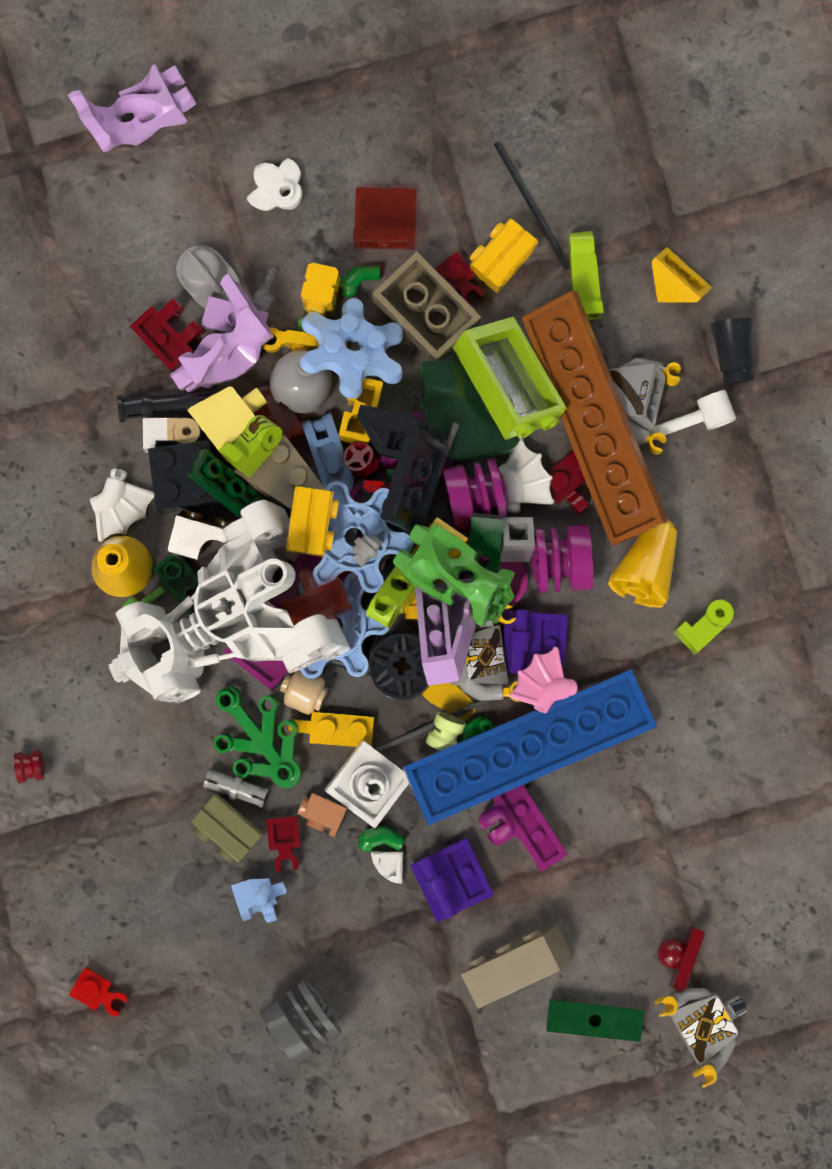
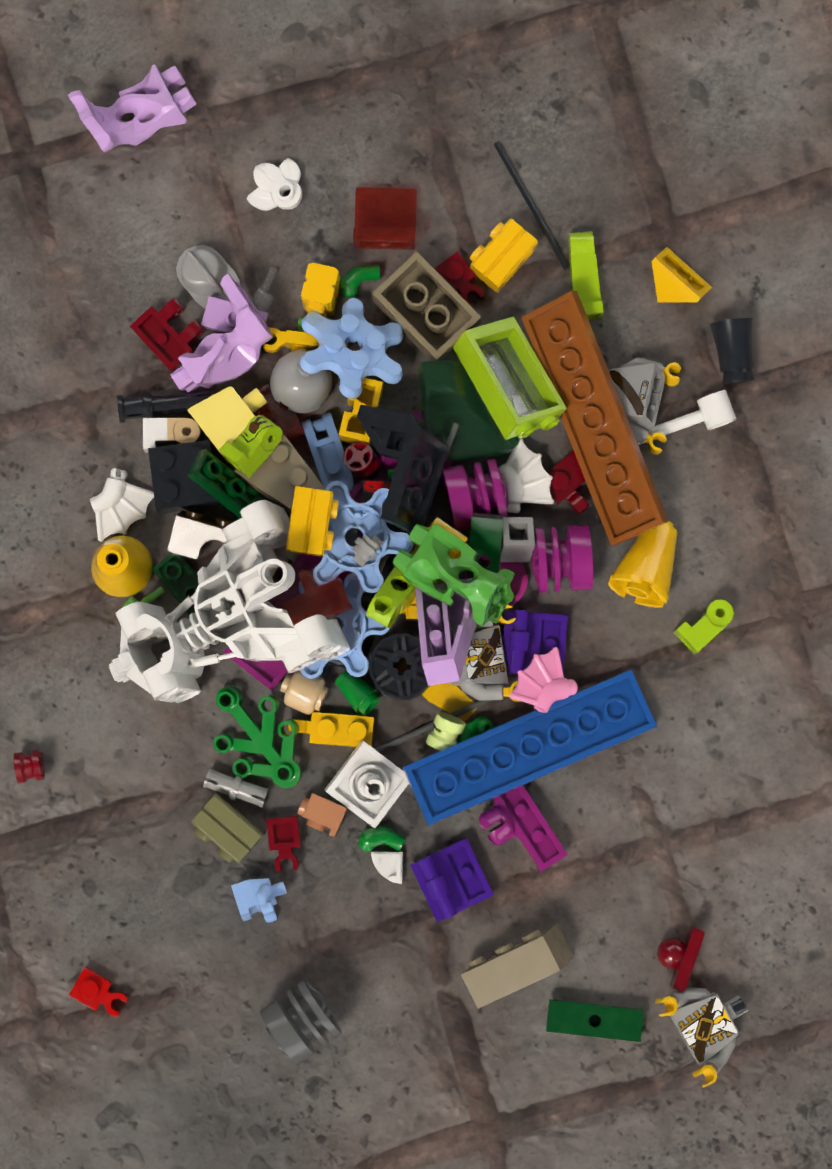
none -> green cone [335,671,381,715]

